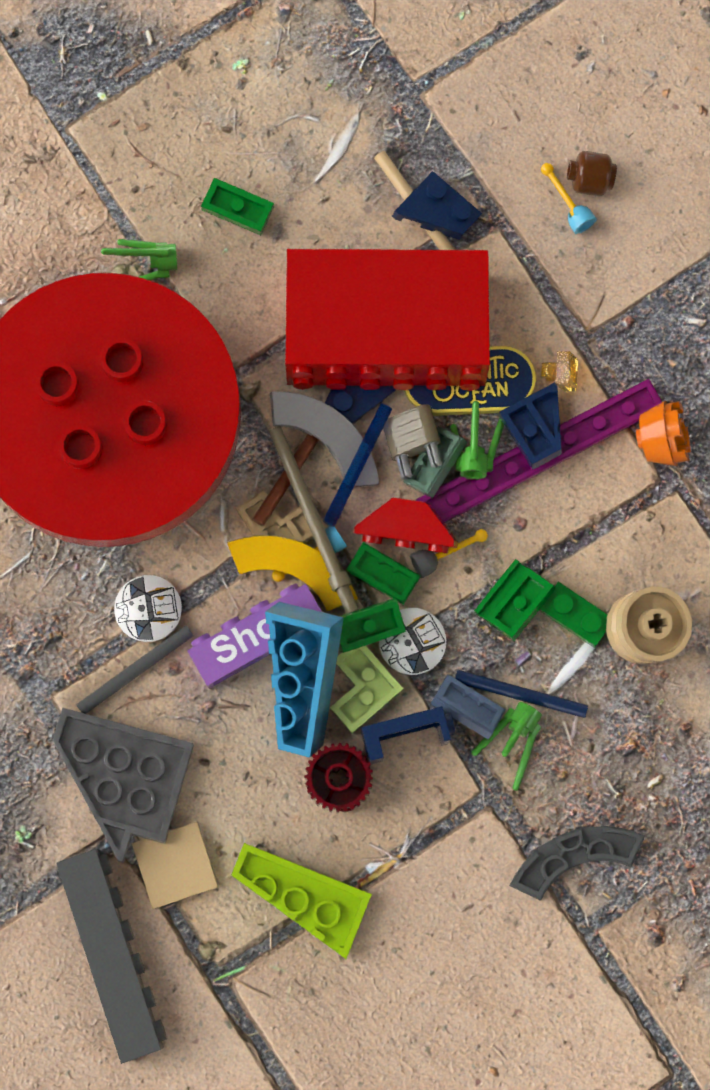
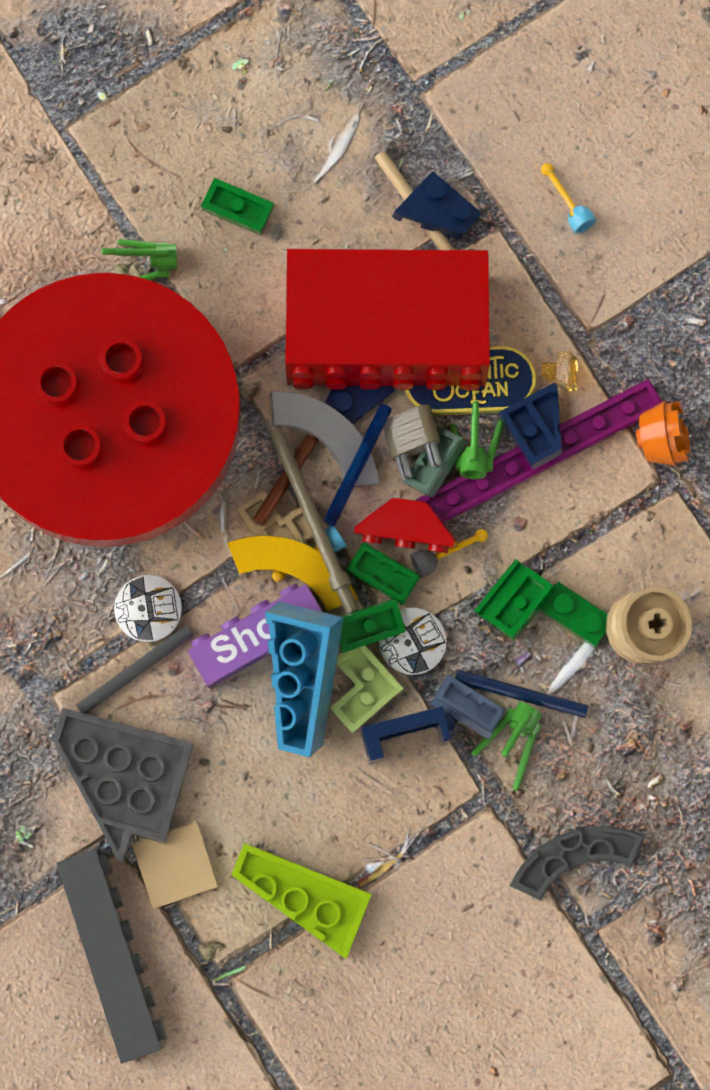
dark red brick [304,743,373,813] -> none
reddish brown head [567,151,617,196] -> none

